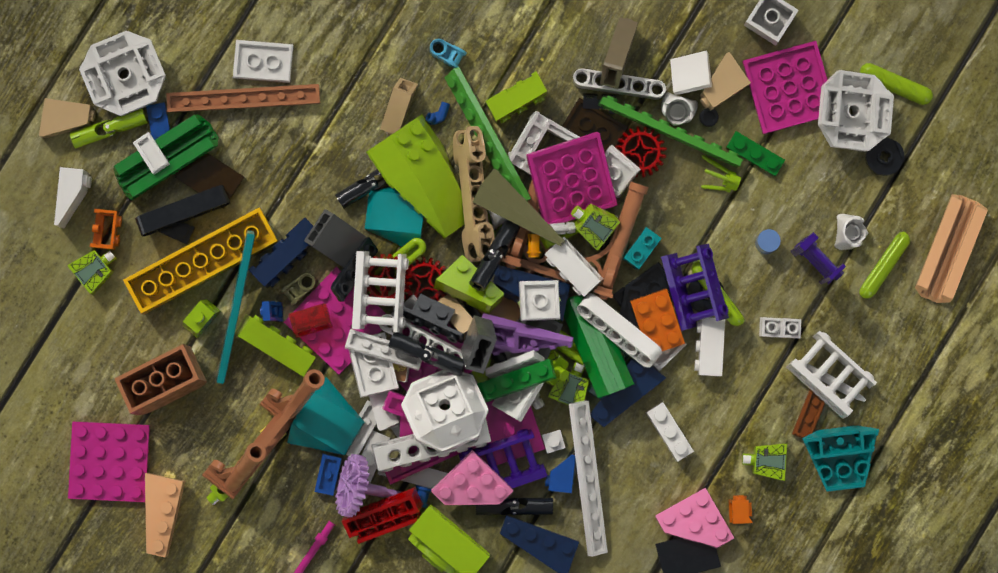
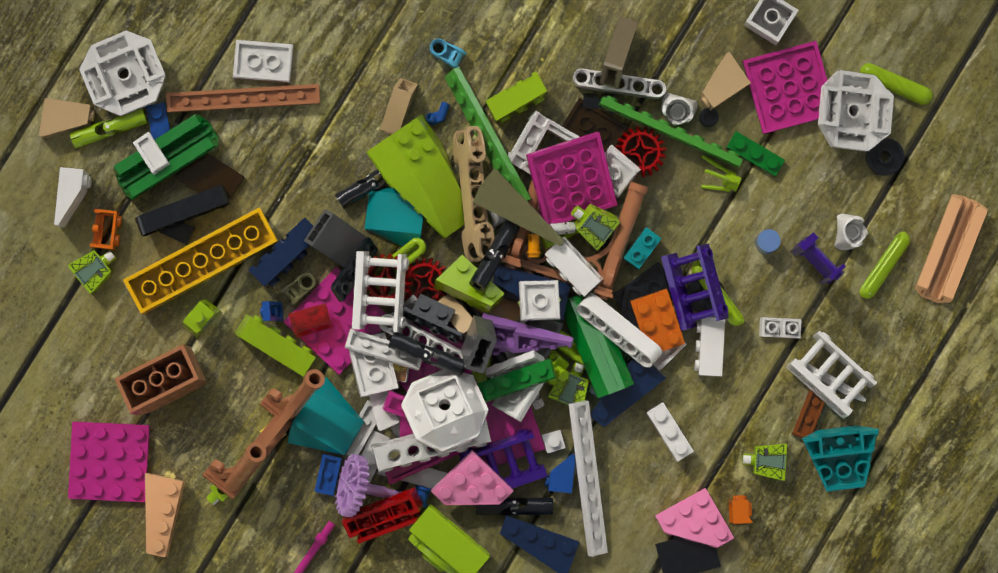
teal tile [216,230,255,384] -> none
white tile [670,51,712,96] -> none

